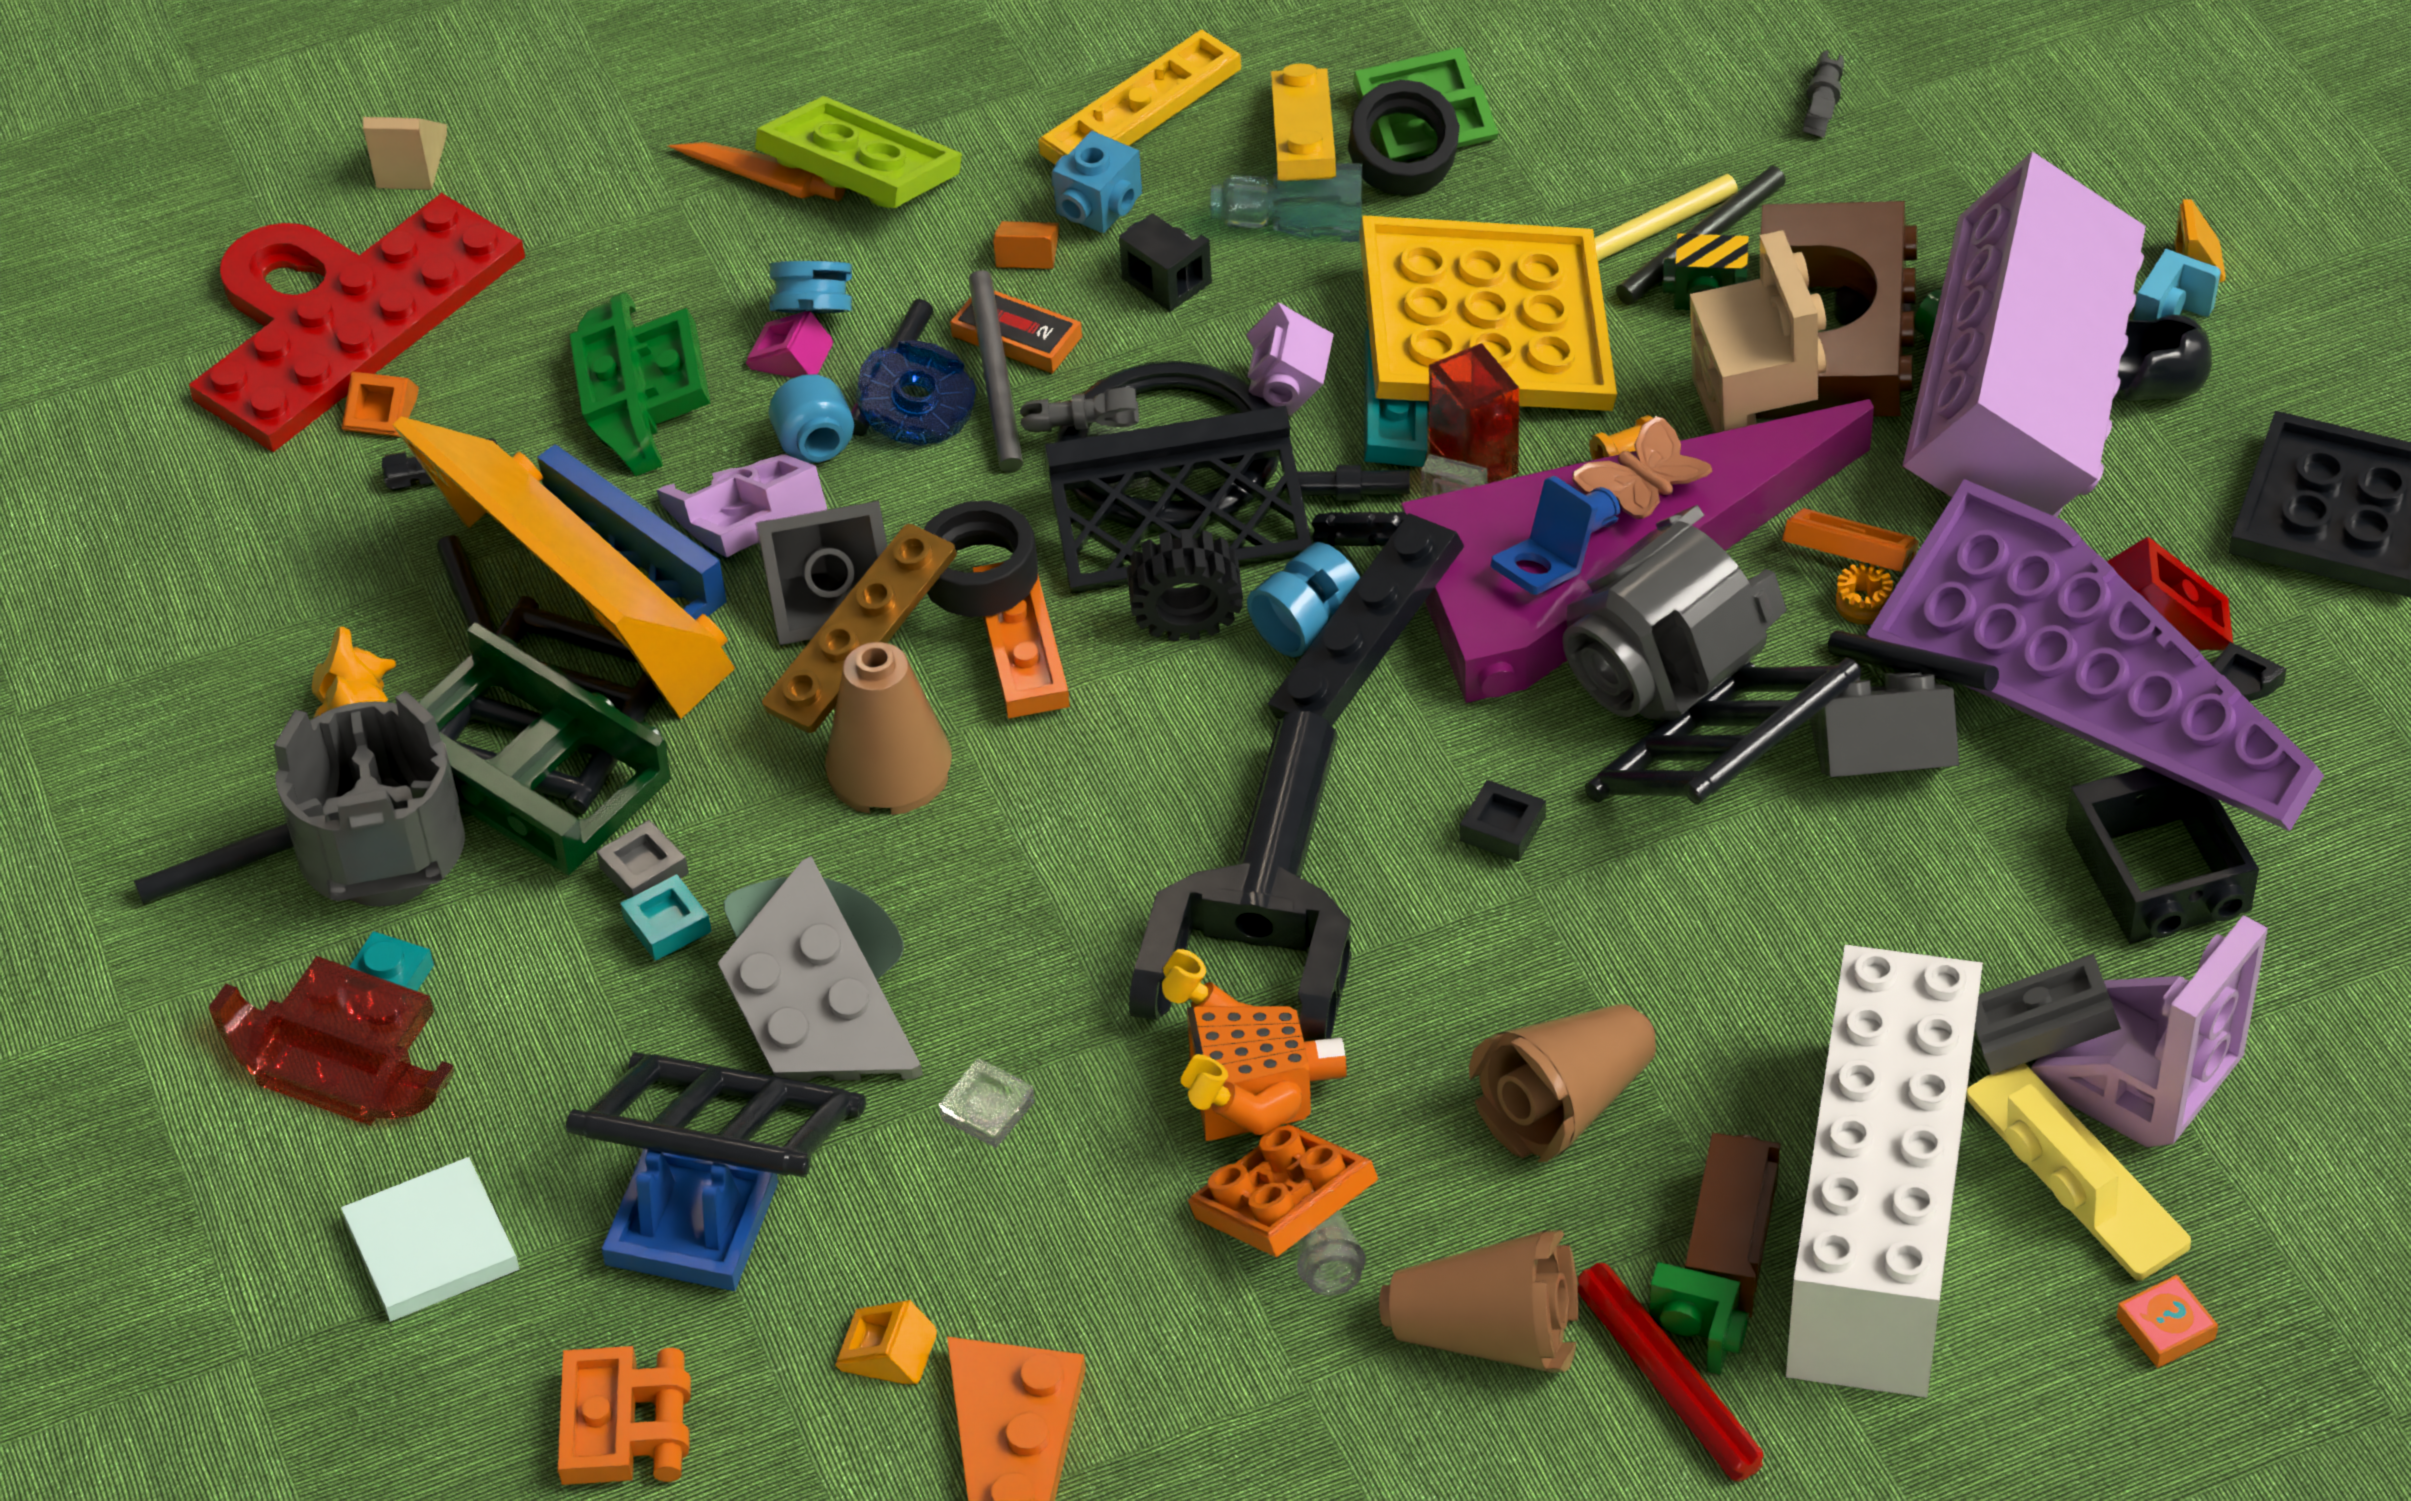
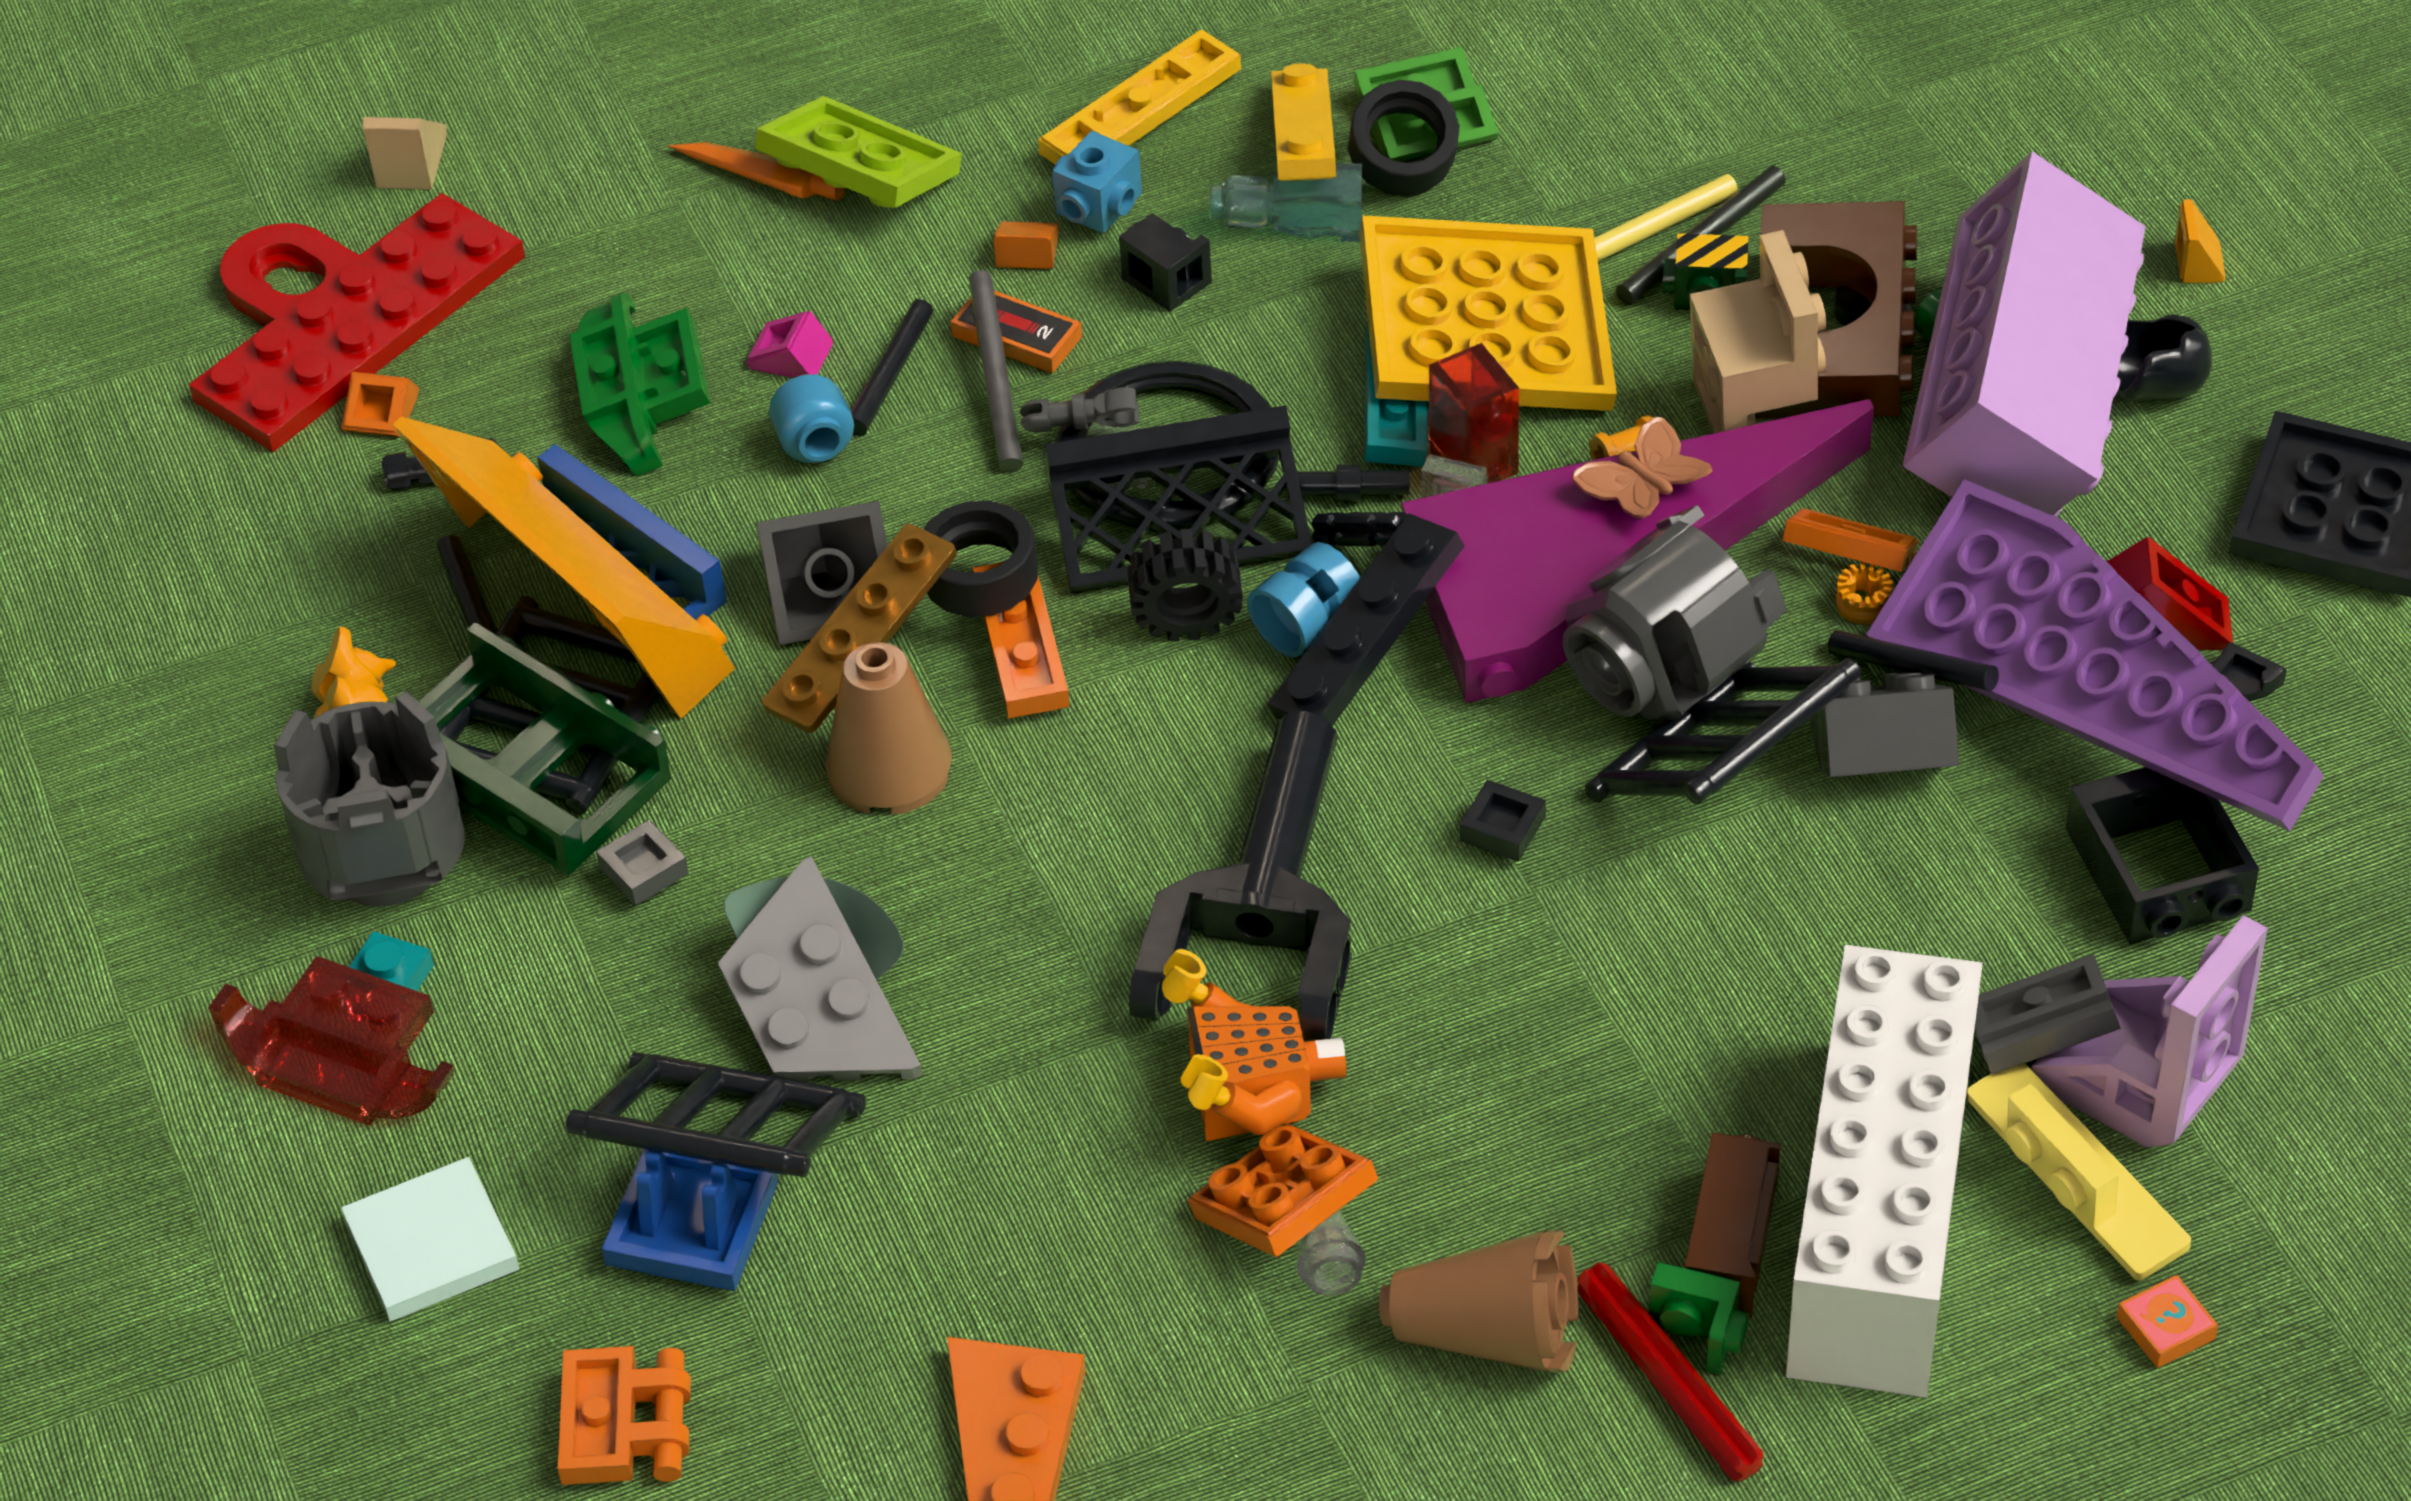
black bar [134,823,293,904] -> none
teal plate [620,874,712,961] -> none
lavender slope [657,454,827,557] -> none
dark azure wheel [770,261,852,313] -> none
light orange slope [835,1300,937,1384] -> none
clear blue tile [855,340,976,445] -> none
clear plate [939,1058,1035,1148] -> none
lavender window [1246,302,1334,416] -> none
medium nougat cone [1469,1004,1656,1162] -> none
blue bracket [1490,476,1620,595] -> none
dark grey piece [1802,50,1844,137] -> none
medium azure bracket [2133,249,2221,320] -> none

